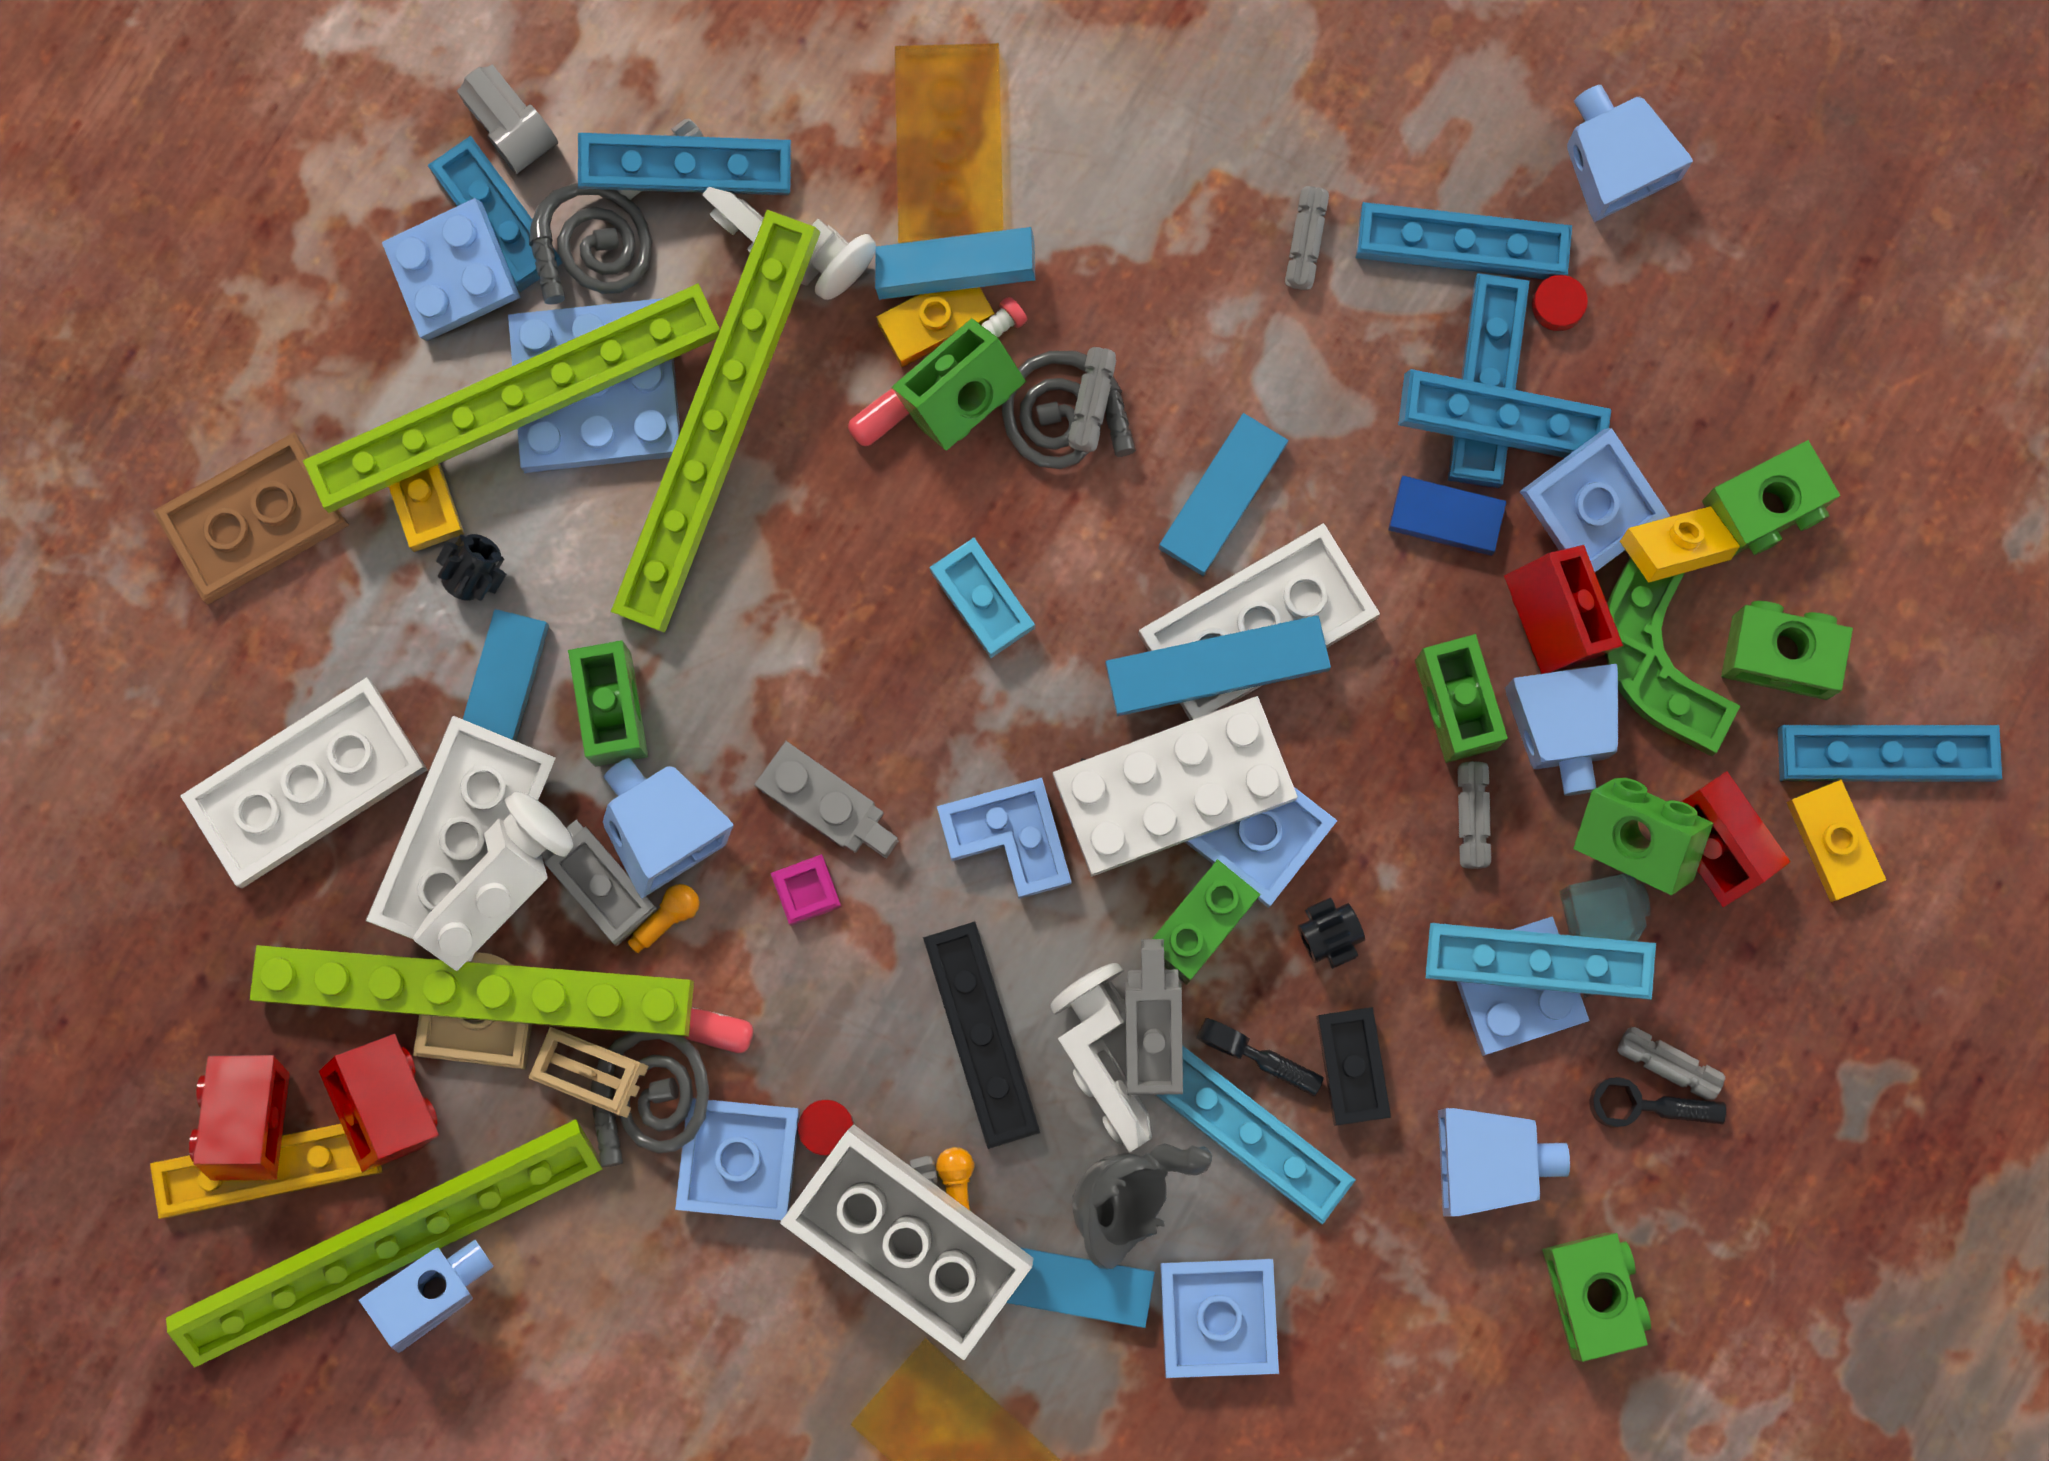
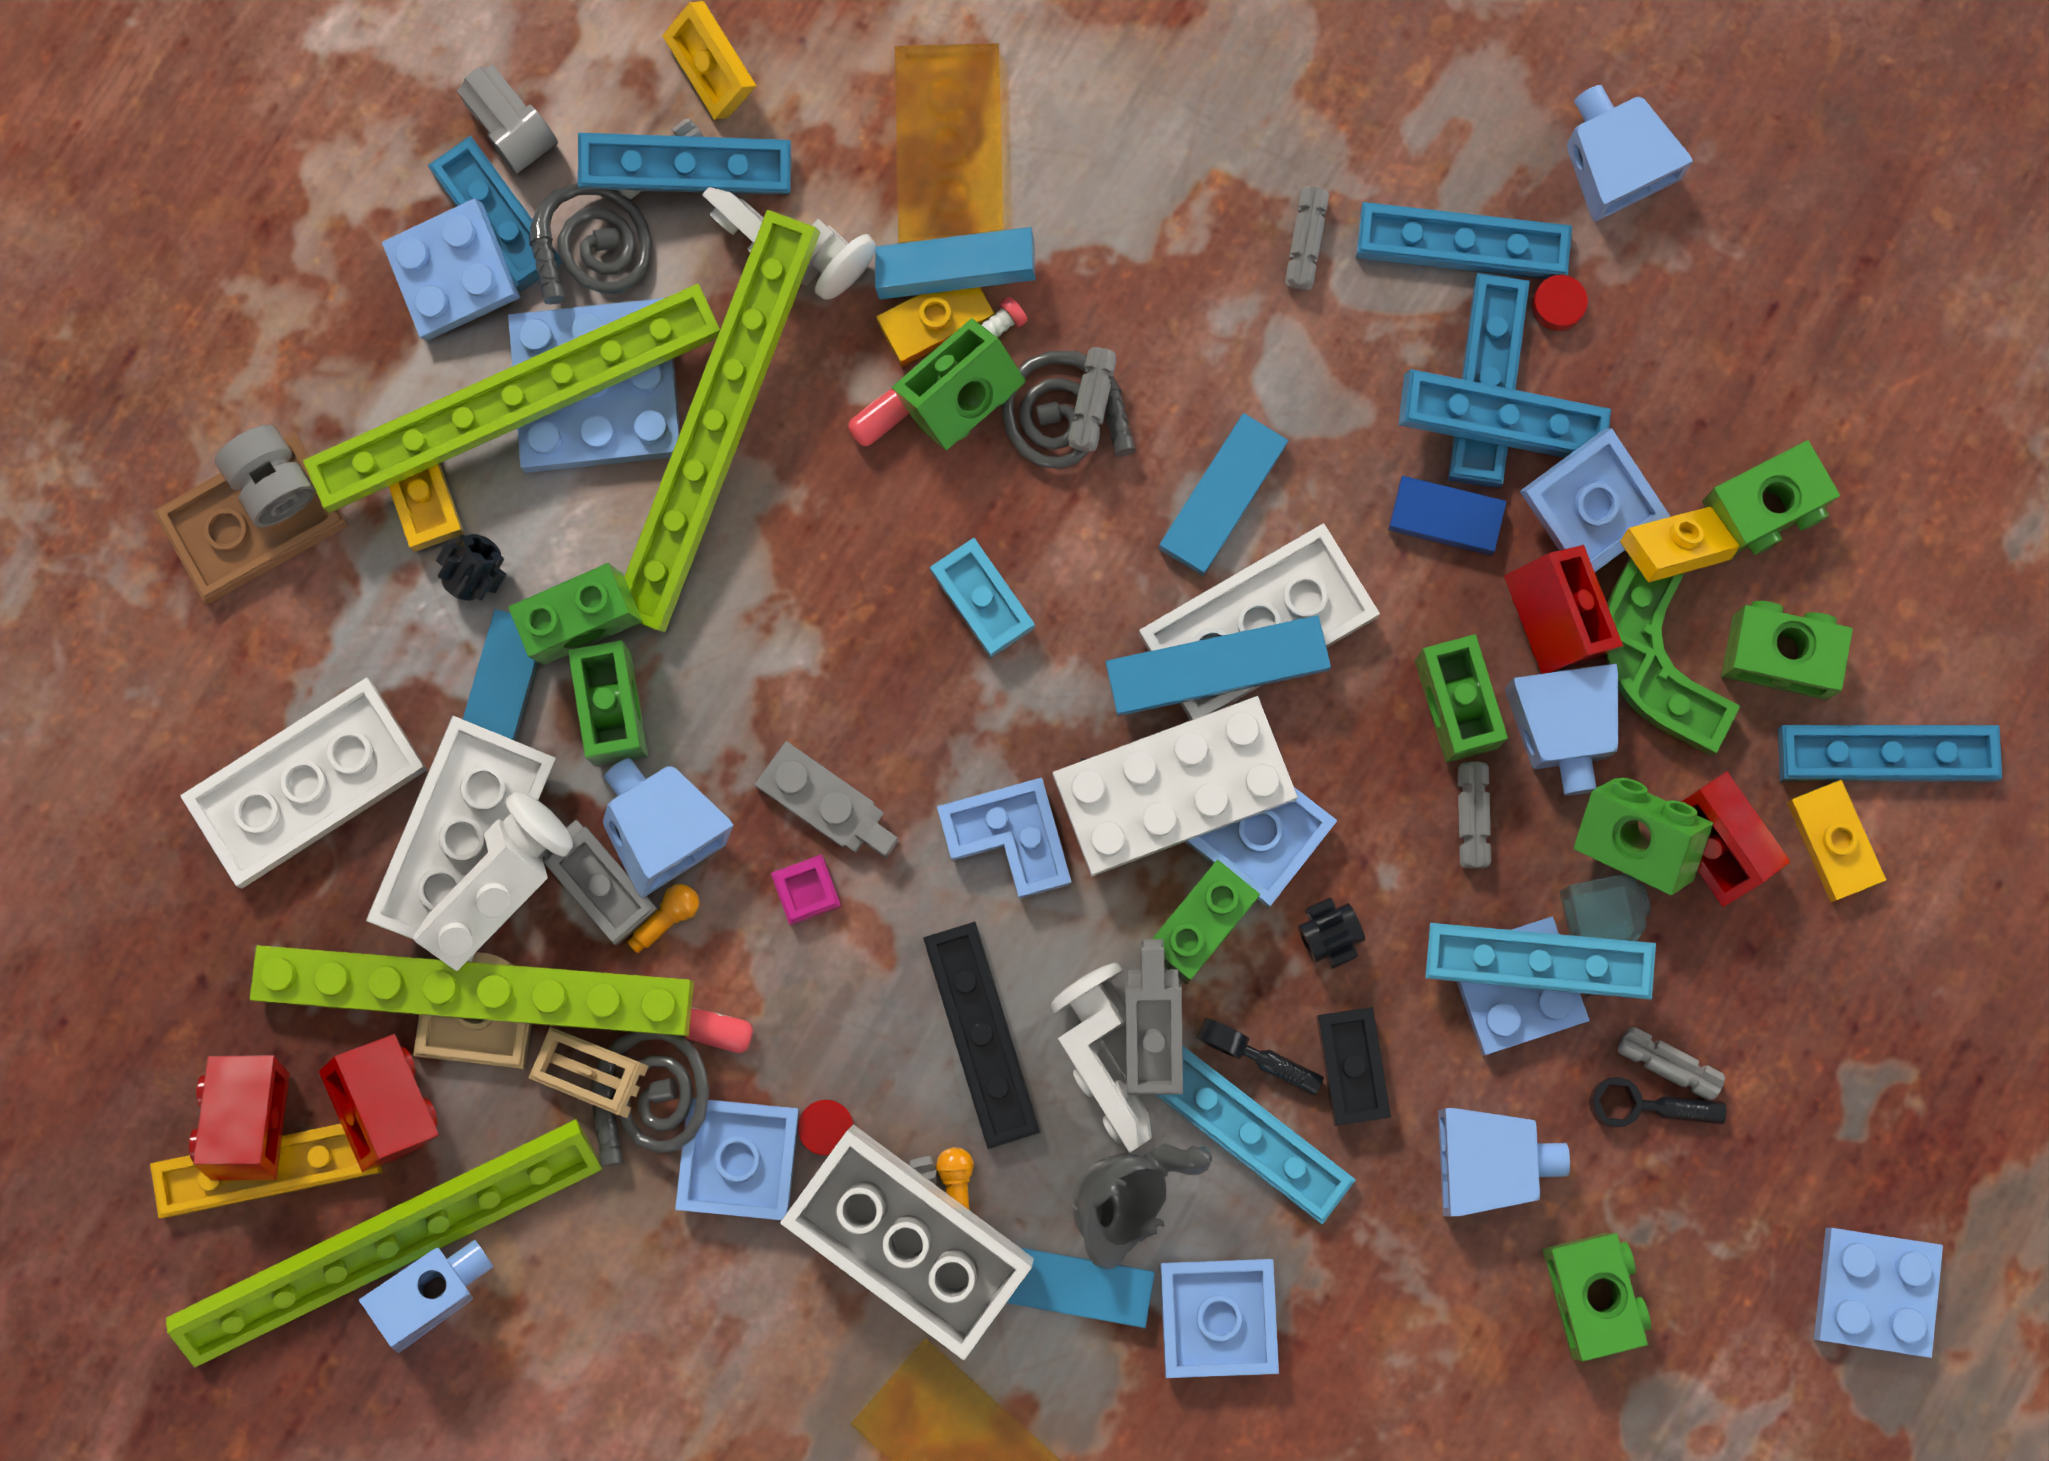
none -> light grey wheel [214,425,316,528]
none -> bright green brick [508,563,643,665]
none -> yellow plate [662,1,757,120]
none -> light blue plate [1814,1228,1943,1358]

